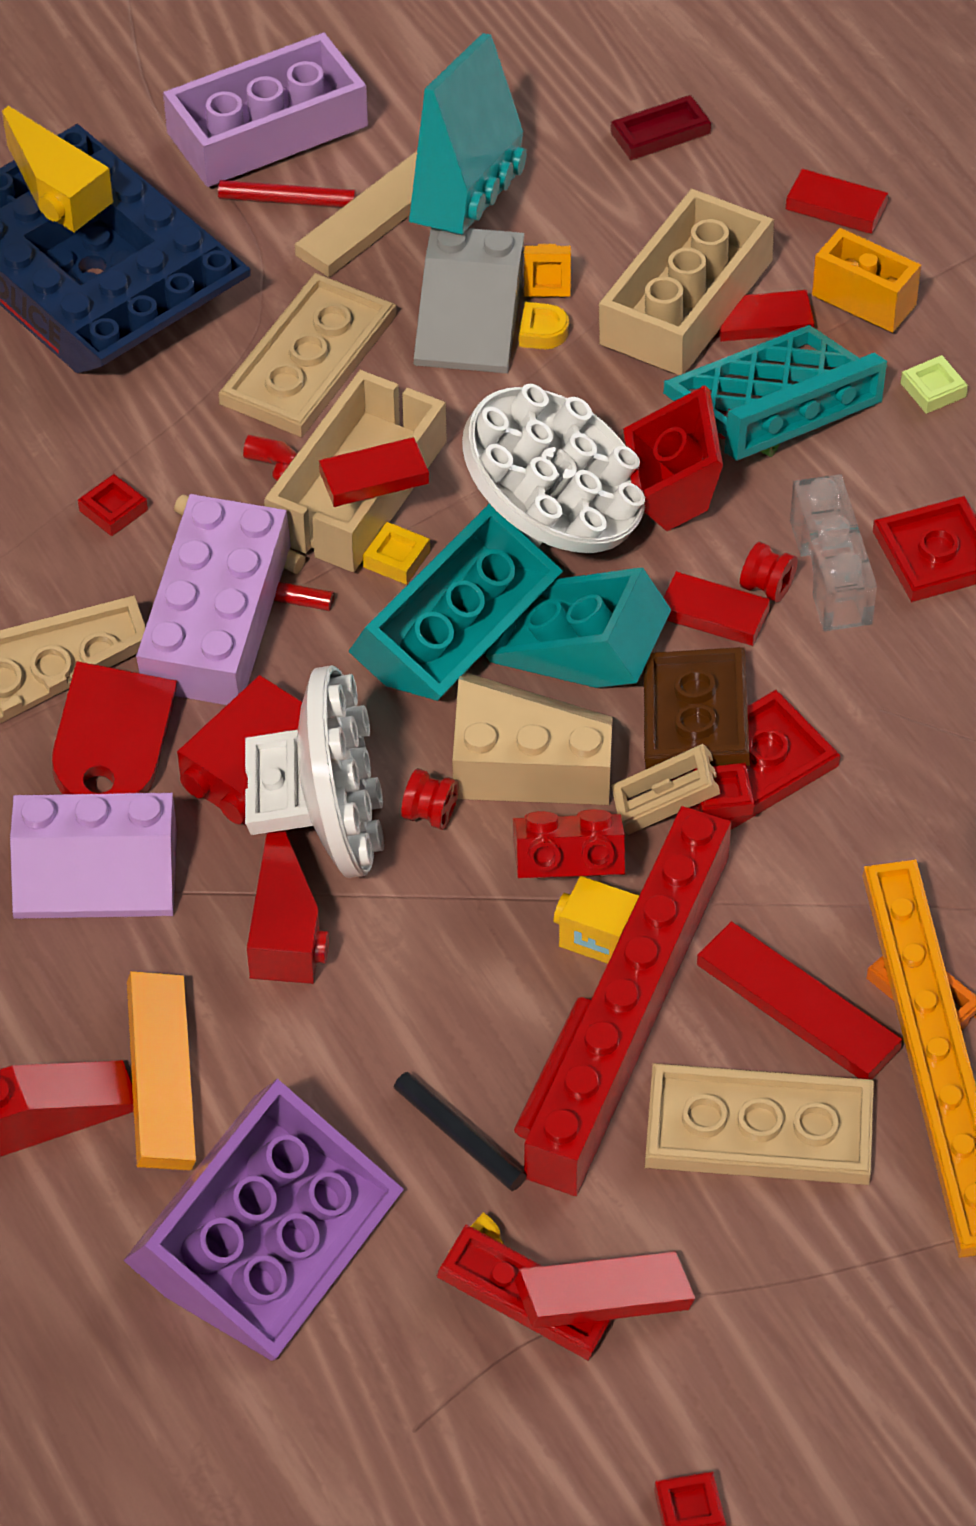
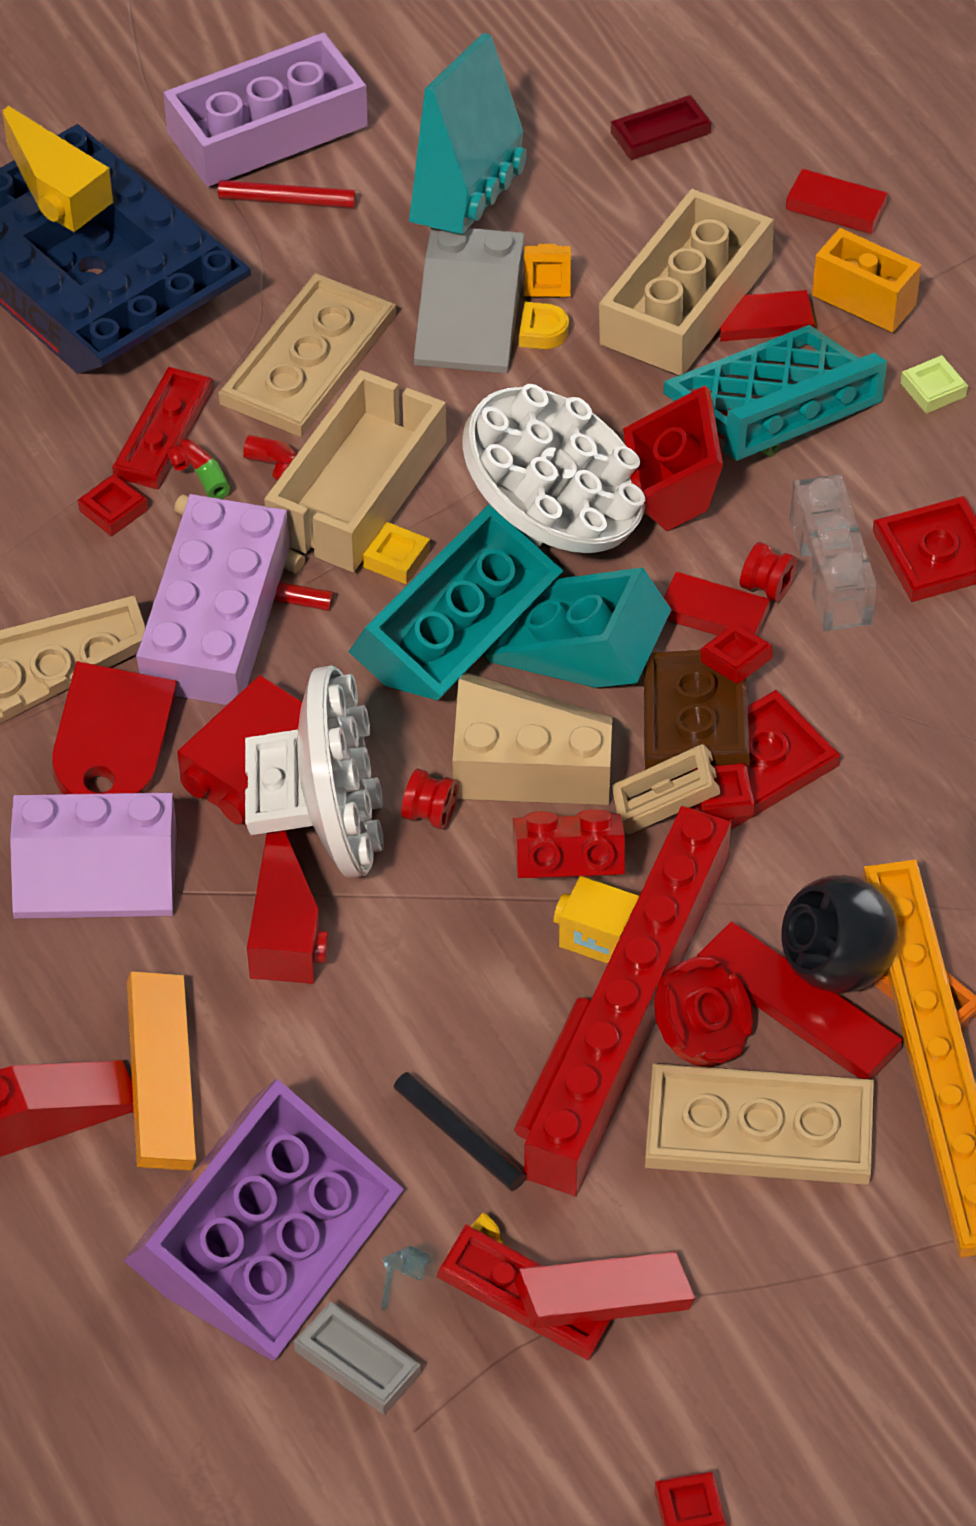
tan tile [295,151,417,277] -> none
red tile [319,437,429,507] -> none
none -> red tile [112,366,213,490]
none -> arm [167,439,230,499]
none -> light grey tile [294,1302,421,1415]
none -> clear light blue piece [381,1245,432,1310]
none -> red tile [654,957,753,1067]
none -> red tile [700,623,773,684]
none -> black wheel [781,875,899,993]

